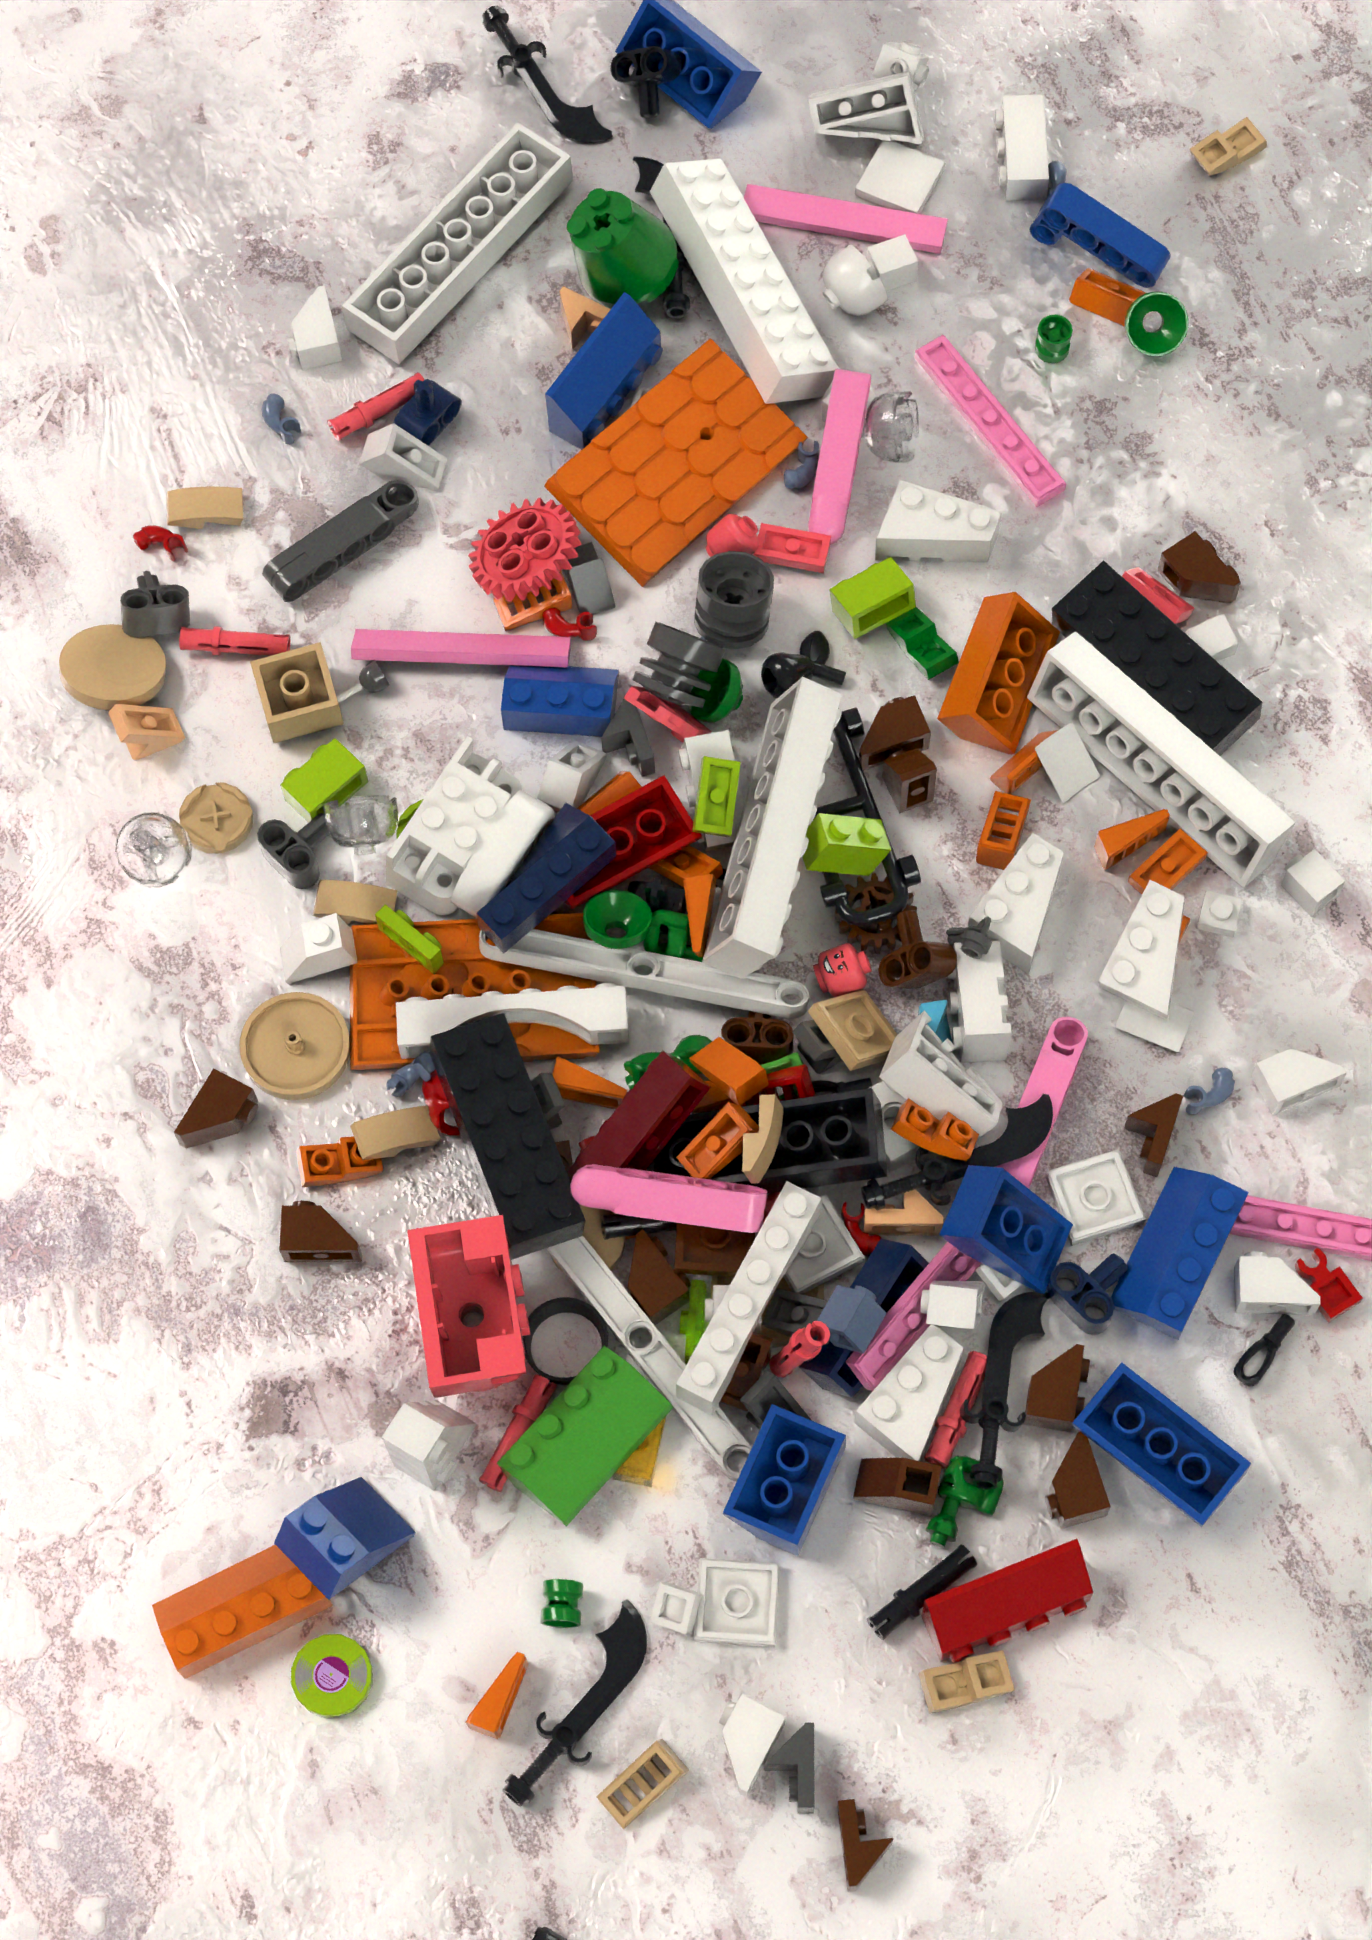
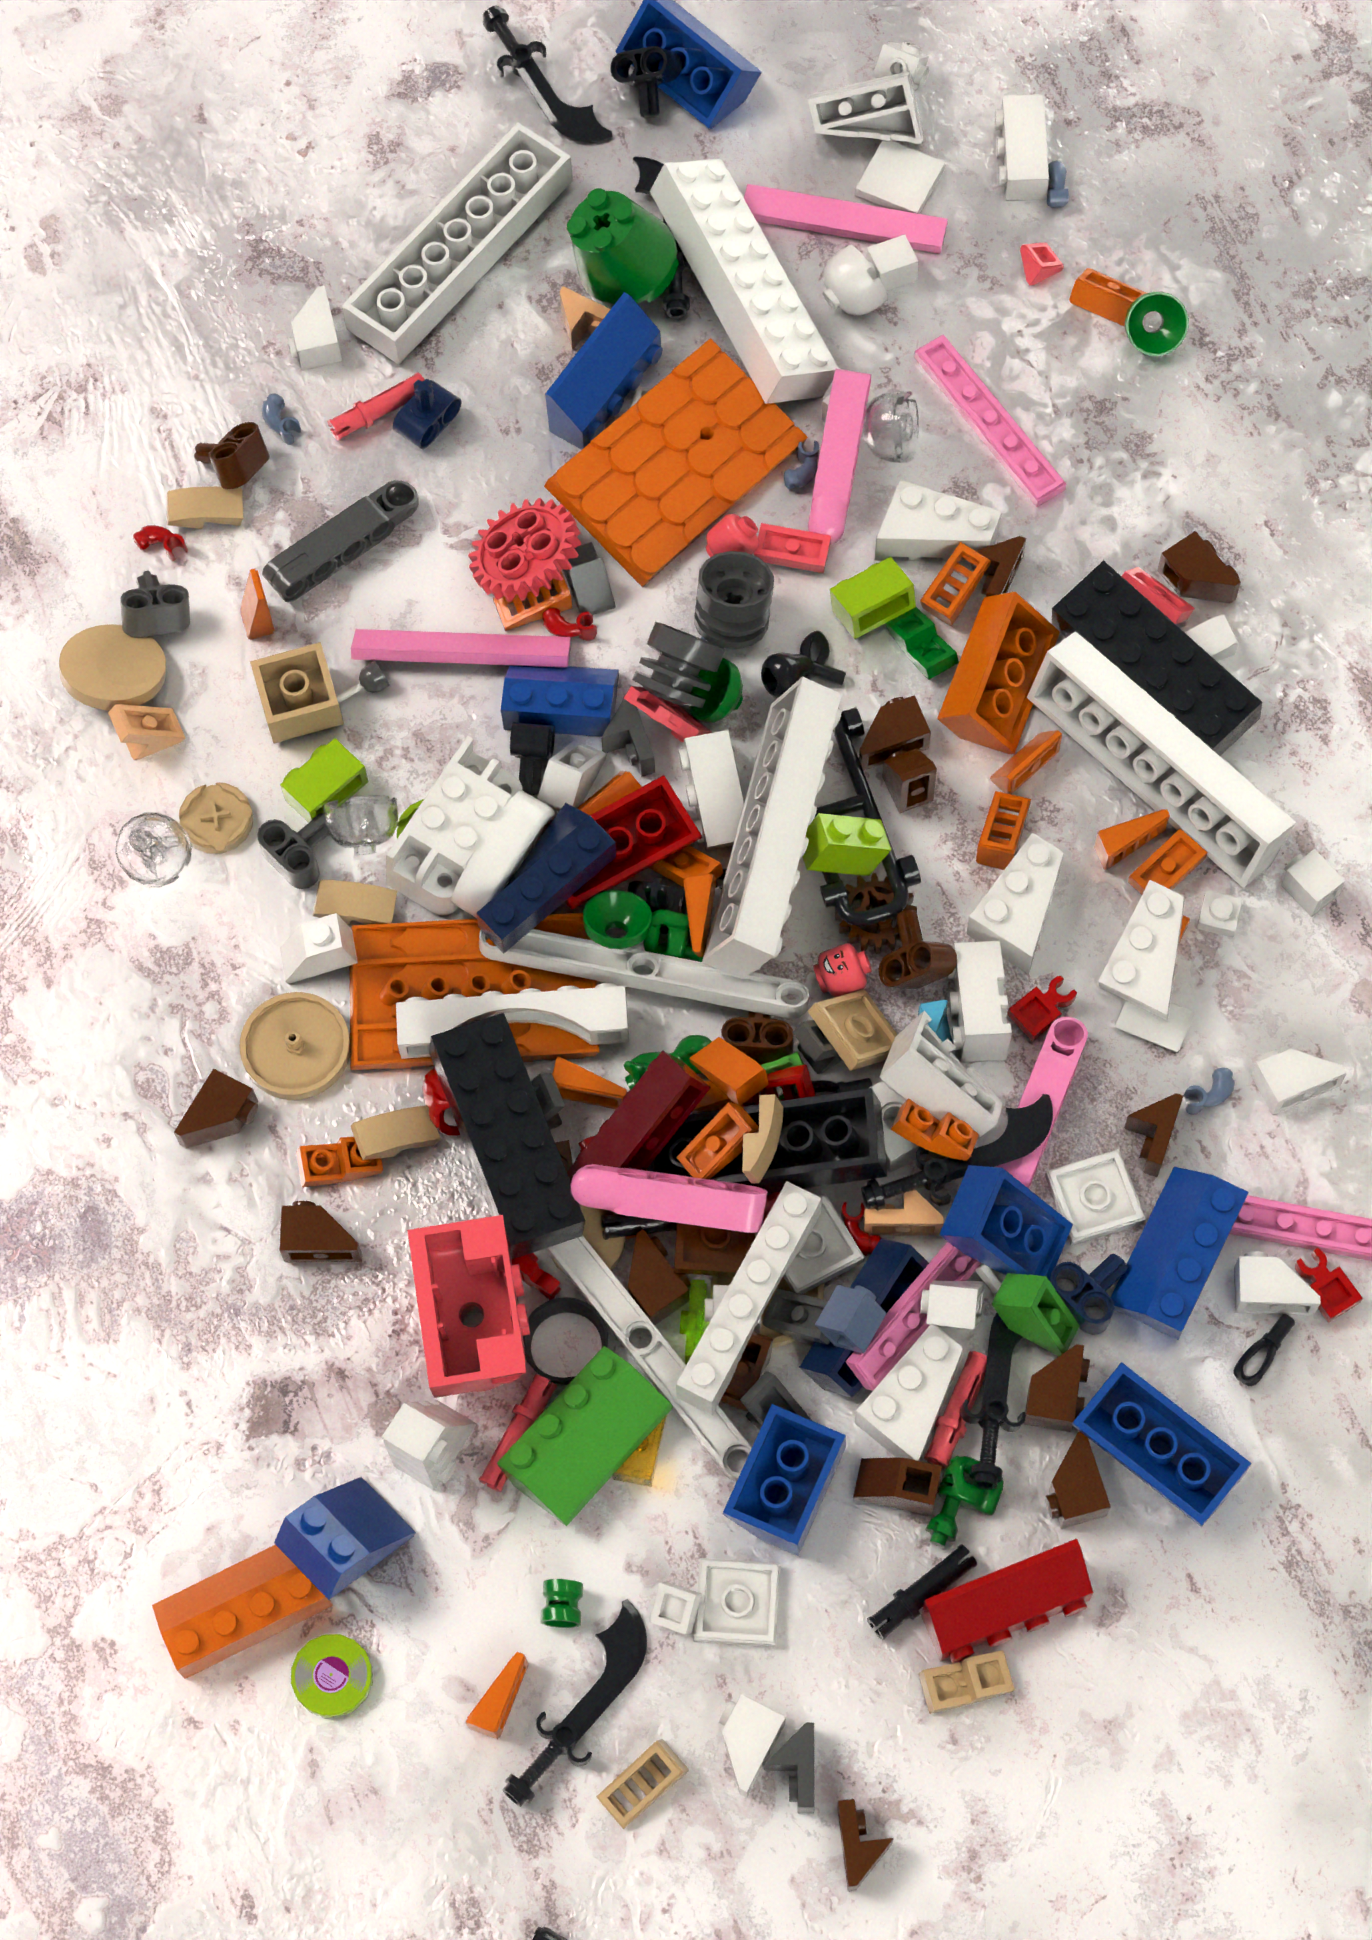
coral pin [179,626,291,656] -> none
white slope [359,423,447,490] -> none
lime plate [375,904,444,974] -> none
sand blue arm [386,1051,435,1097] -> none
lime plate [692,756,741,837] -> none
coral pin [769,1321,830,1378] -> none
dark grey piece [946,916,992,959] -> none
blue beam [1029,183,1171,288] -> none
green wheel [1035,314,1073,363] -> none
white sticker [1035,722,1100,803] -> none
tan slope [1190,117,1267,176] -> none
none -> reddish brown beam [194,422,269,489]
none -> orange slope [240,569,275,640]
none -> black beam [510,722,555,795]
none -> red plate [511,1253,562,1300]
none -> orange slope [920,542,991,626]
none -> reddish brown slope [971,536,1026,597]
none -> bright green slope [992,1273,1080,1356]
none -> red plate [1007,975,1077,1041]
none -> coral slope [1020,242,1064,285]

